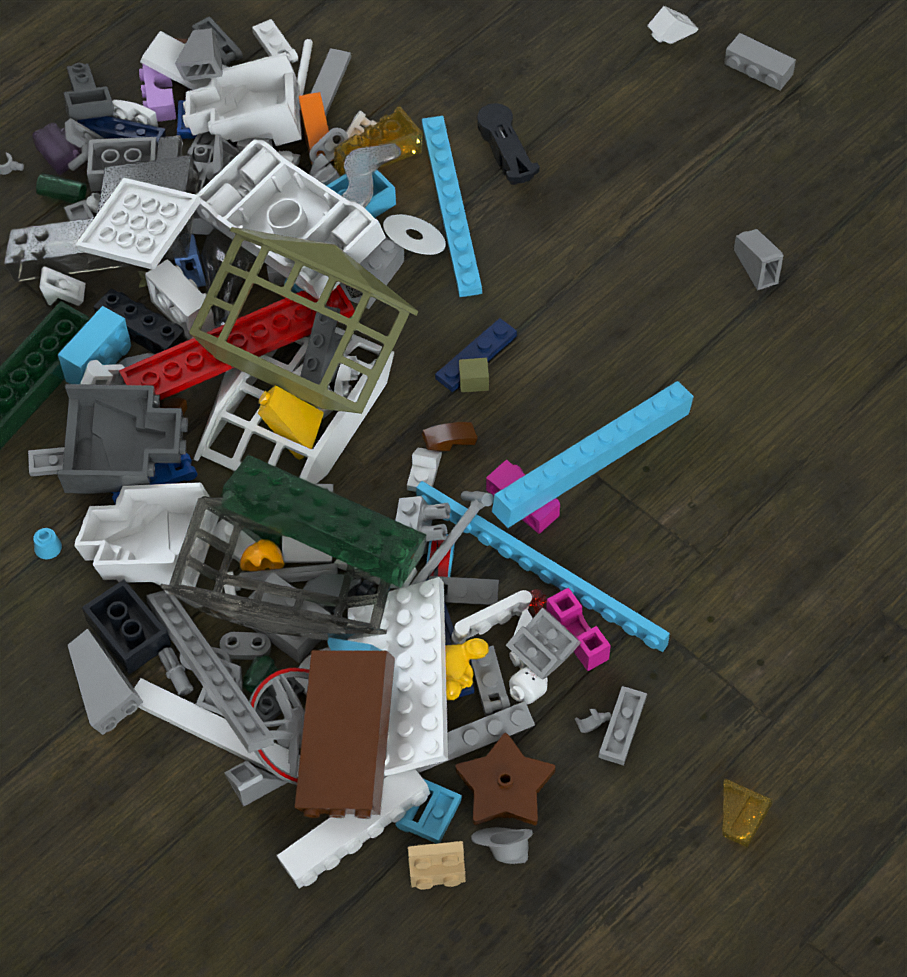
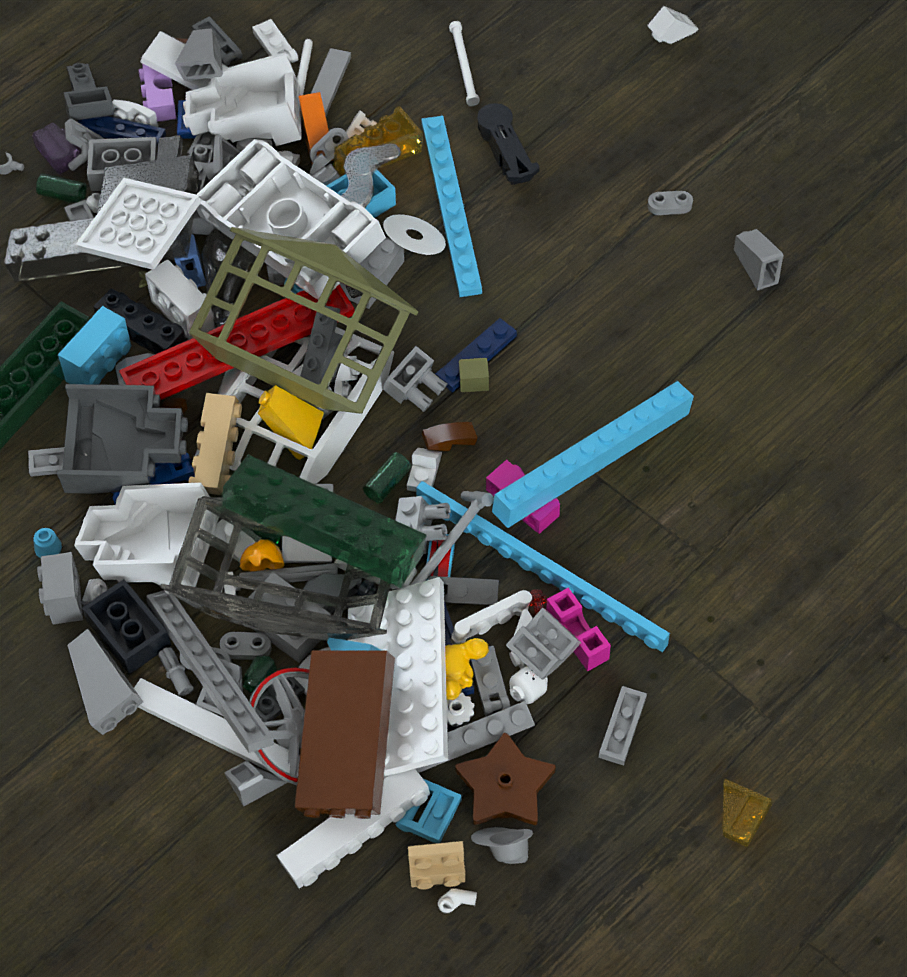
white slope [39,266,86,306] -> none
white brick [81,360,125,385] -> none
light grey piece [575,709,612,733] -> none
light grey brick [724,33,796,91] -> none
none -> light grey brick [37,552,83,624]
none -> white plate [81,579,108,605]
none -> tan wedge [188,393,242,496]
none -> clear green pin [363,452,411,503]
none -> light grey brick [383,346,447,412]
none -> white arm [438,889,477,913]
none -> white piece [447,693,474,728]
none -> white bar [449,21,480,106]
none -> light grey plate [648,191,693,215]

